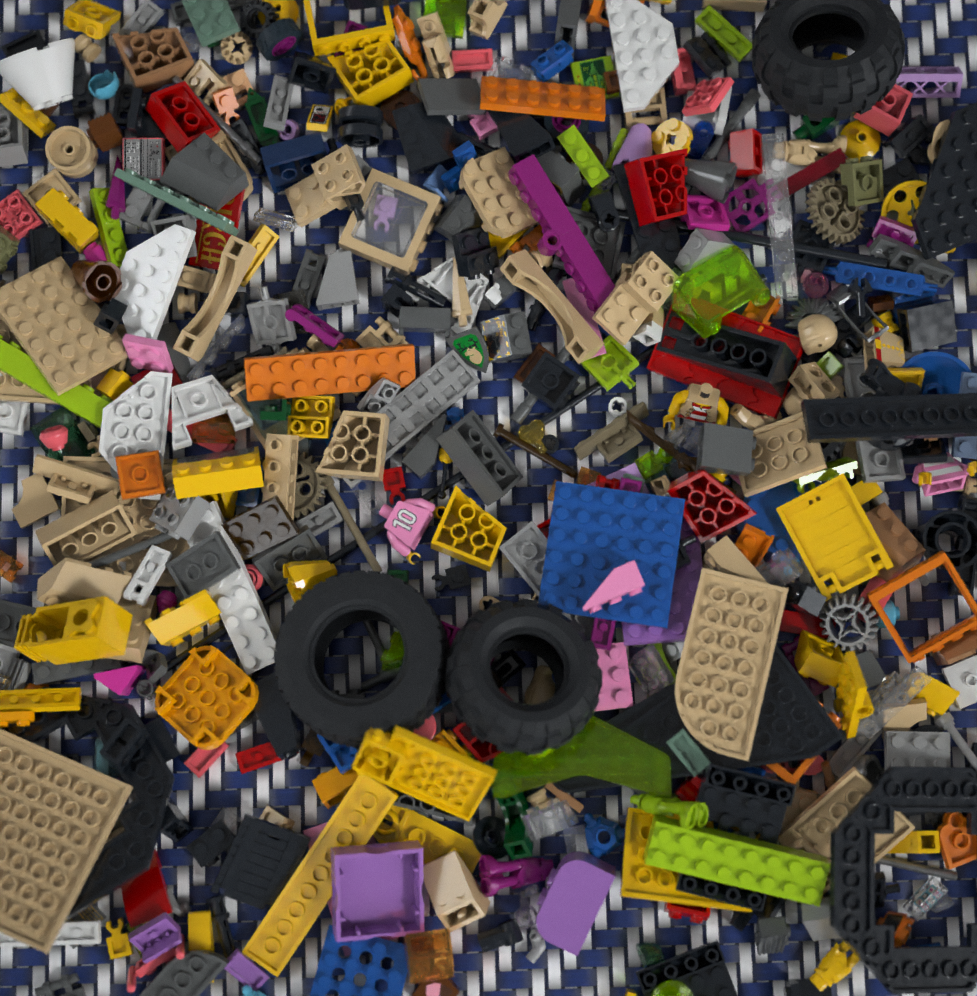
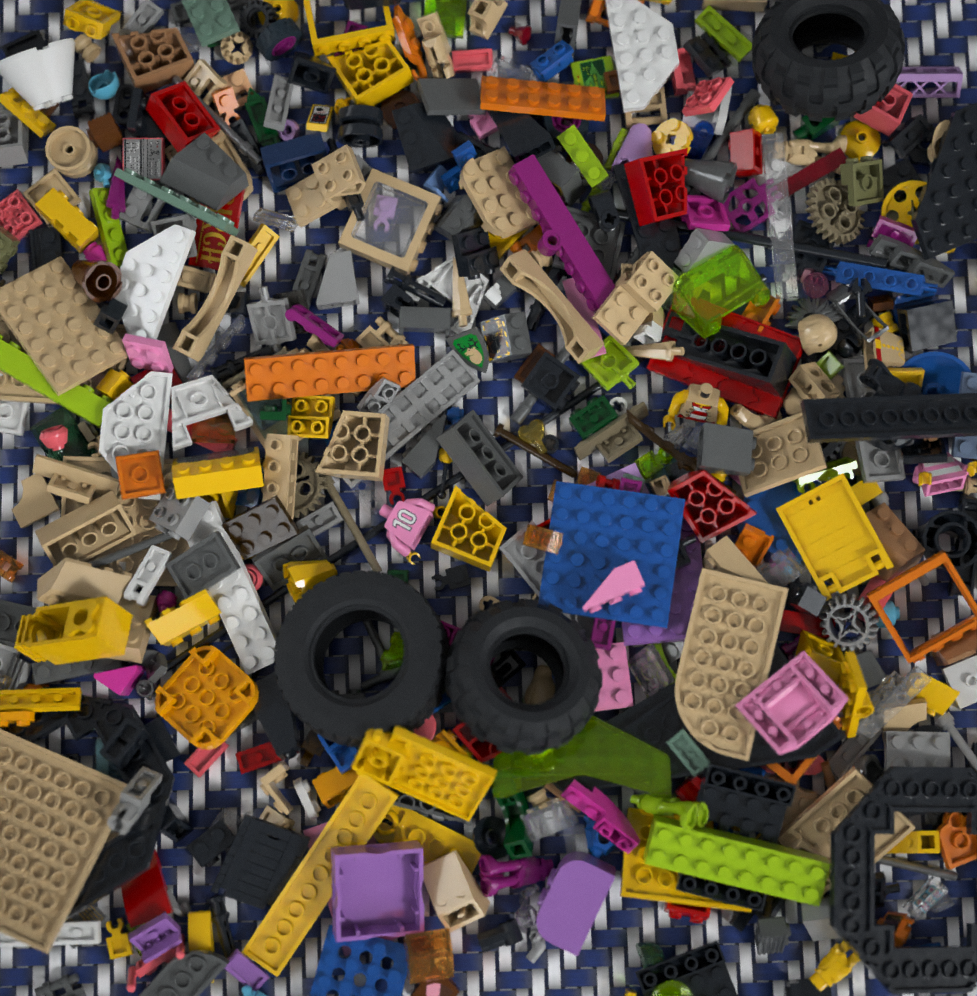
none -> medium azure piece [93,163,112,188]
none -> light grey plate [107,766,162,835]
none -> tan bracket [260,762,294,815]
none -> white plate [293,777,321,820]
none -> dark red rock [509,26,532,46]
none -> clear orange slope [522,524,564,555]
none -> dark pink slope [561,779,640,854]
none -> dark green bracket [569,395,618,440]
none -> tan bar [626,341,685,361]
none -> bright pink slope [735,651,848,755]
none -> yellow head [748,104,779,136]

